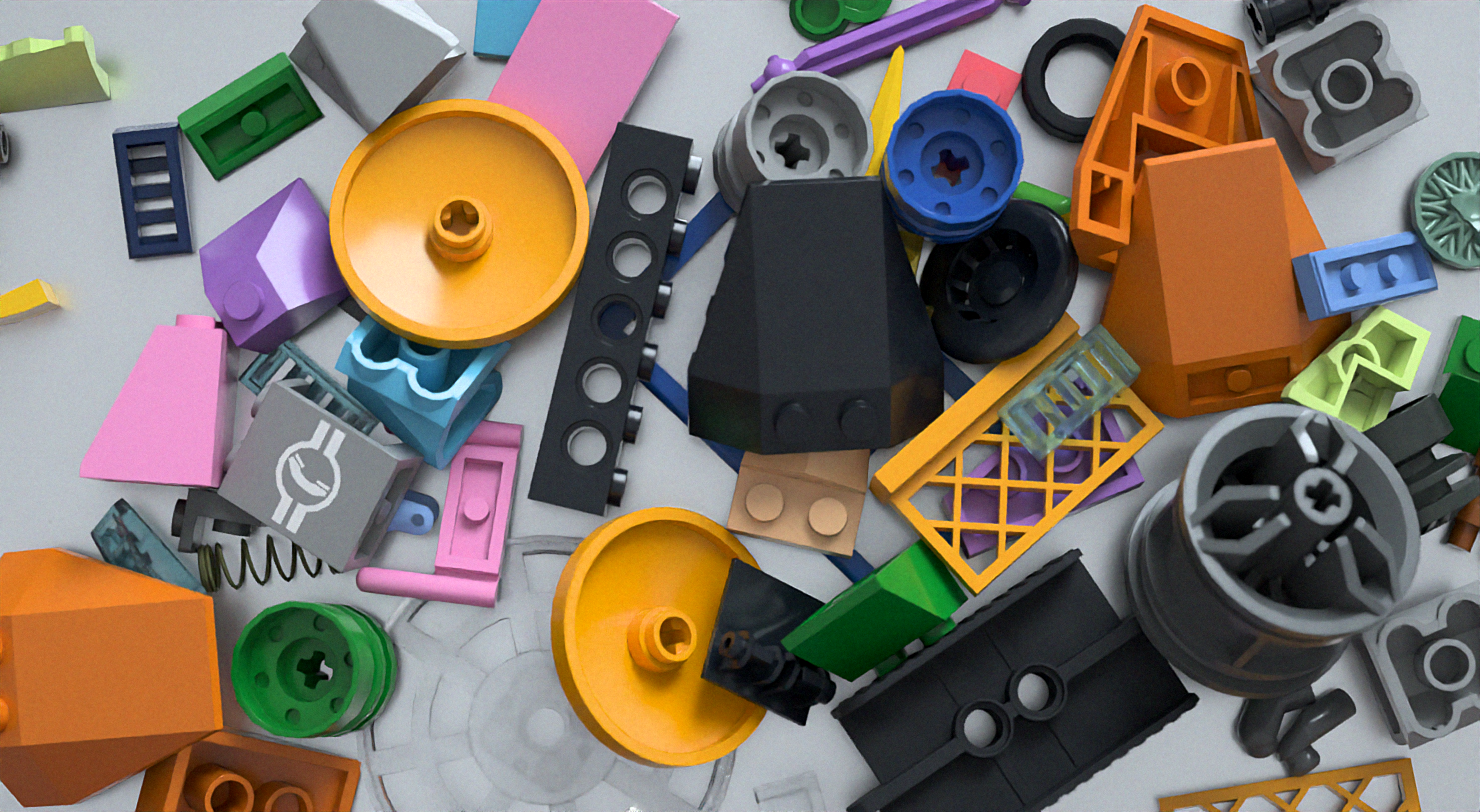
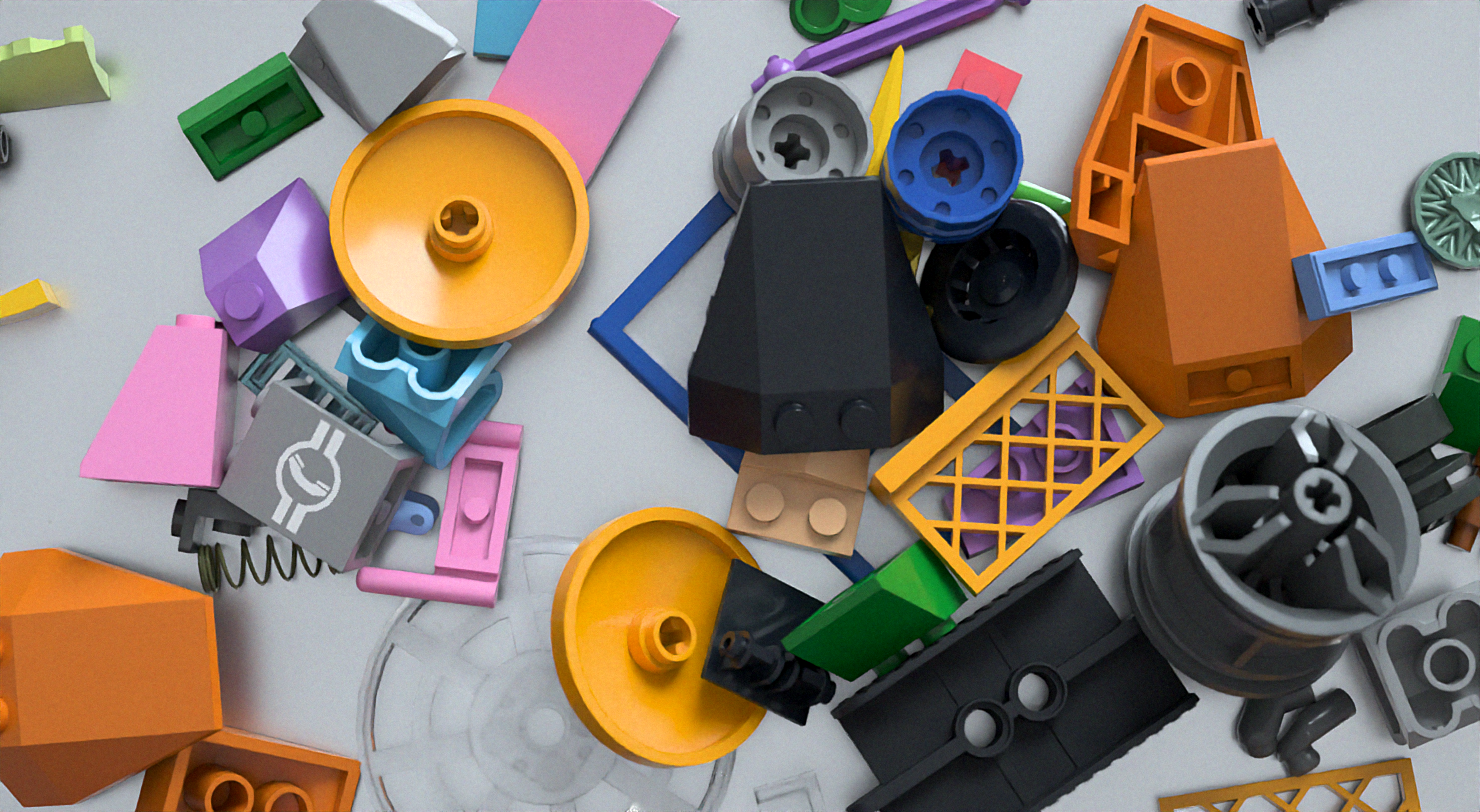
clear light blue slope [90,498,207,595] -> none
dark blue slope [112,122,194,259] -> none
green wheel [230,601,397,739] -> none
black brick [527,121,703,518] -> none
clear light blue slope [996,324,1141,462] -> none
black tyre [1021,18,1126,143] -> none
light grey piece [1250,2,1429,174] -> none
yellowish green slope [1280,305,1431,433] -> none

